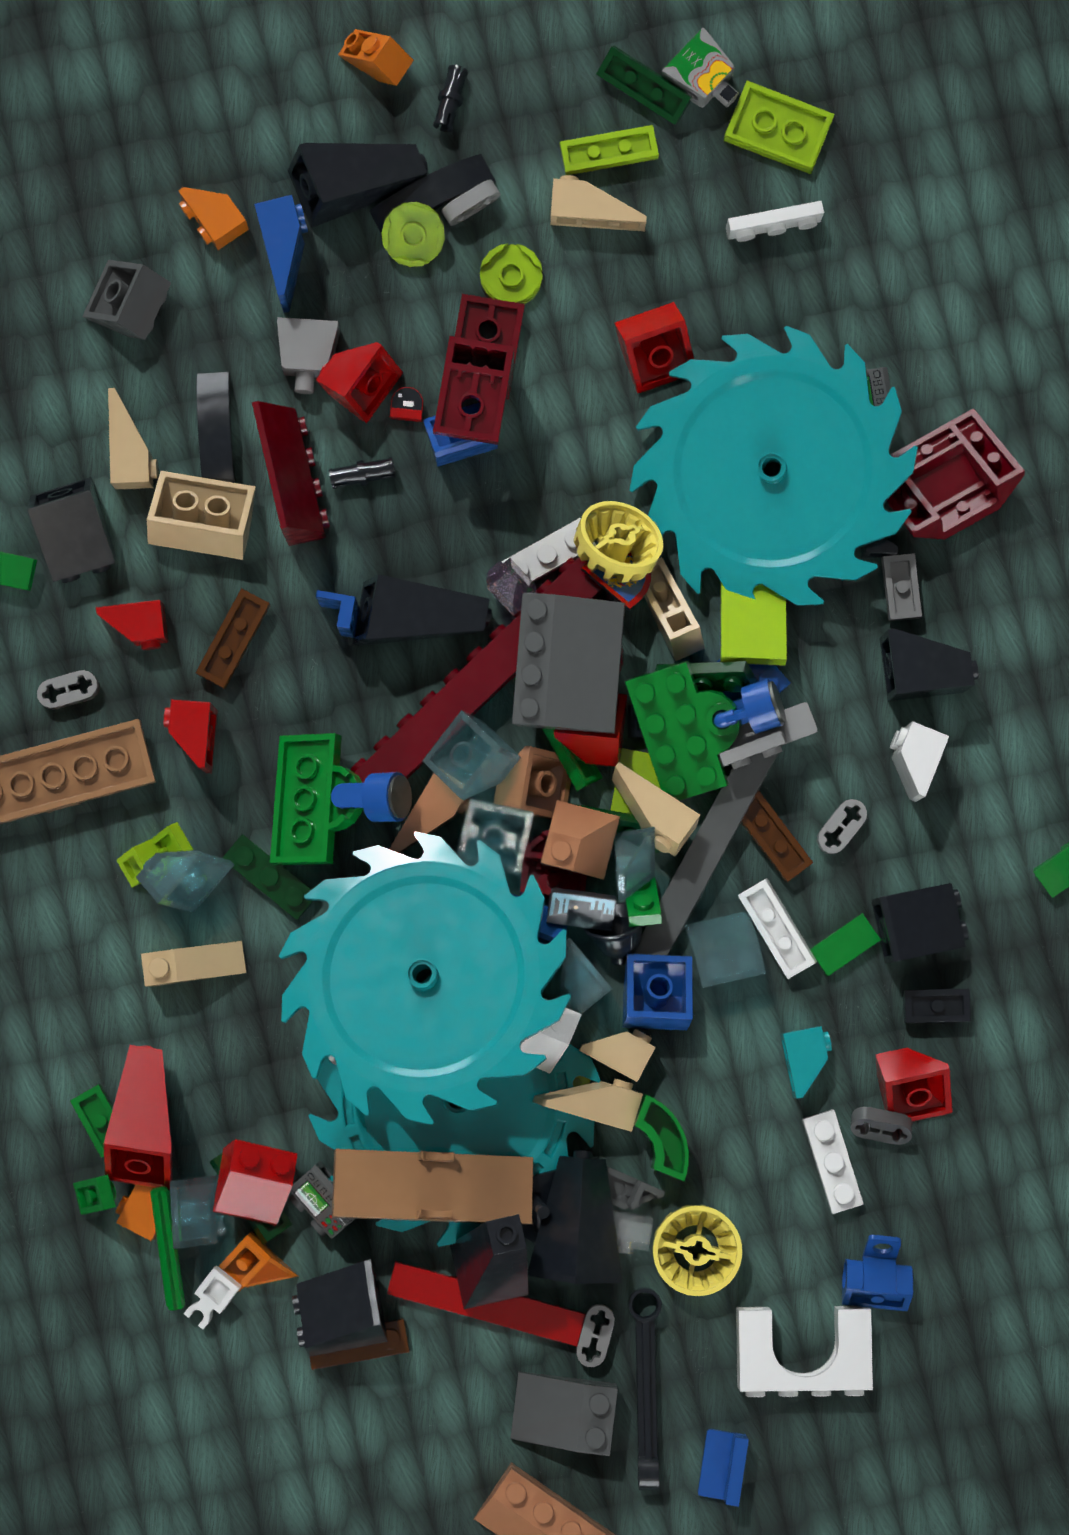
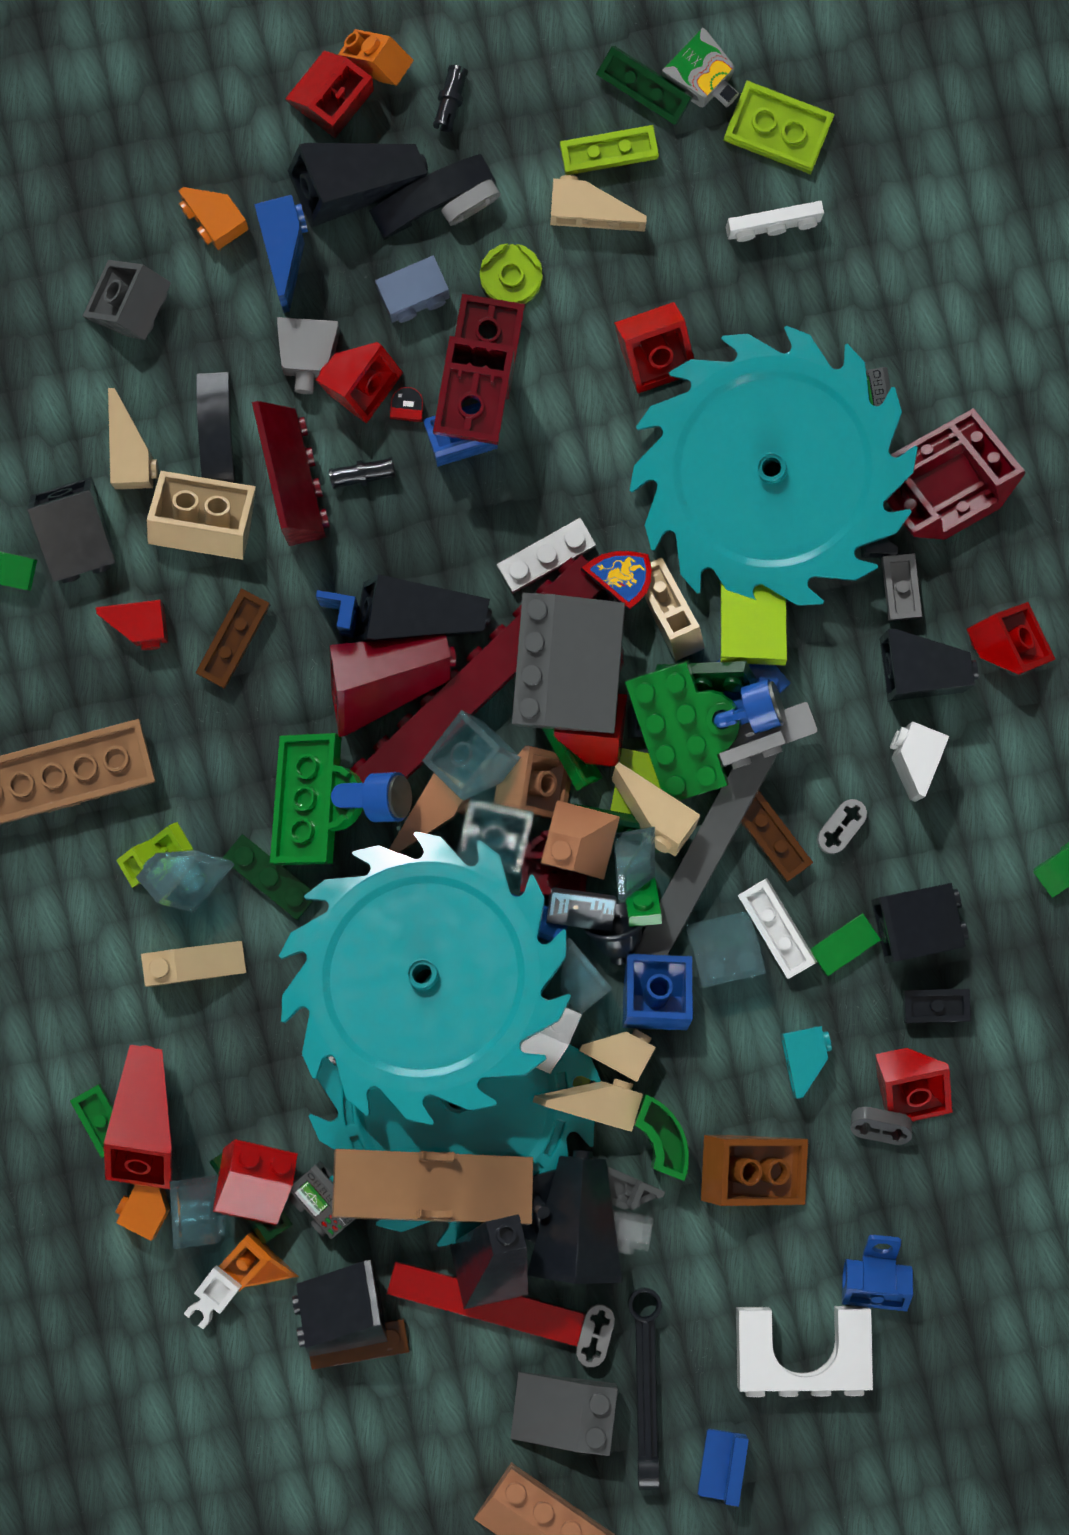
light grey beam [37,670,99,710] -> none
green plate [73,1174,116,1215] -> none
green axle [150,1186,185,1311] -> none
red slope [164,699,217,774] -> none
lime tile [381,202,445,267] -> none
clear purple brick [486,558,537,616] -> none
light yellow gear [573,501,663,583] -> none
light yellow gear [652,1205,742,1296] -> none
white plate [802,1109,864,1214] -> none
none -> red slope [285,50,374,138]
none -> dark red slope [330,634,456,737]
none -> sand blue brick [375,255,450,323]
none -> dark orange slope [701,1135,808,1206]
none -> red slope [966,602,1056,675]

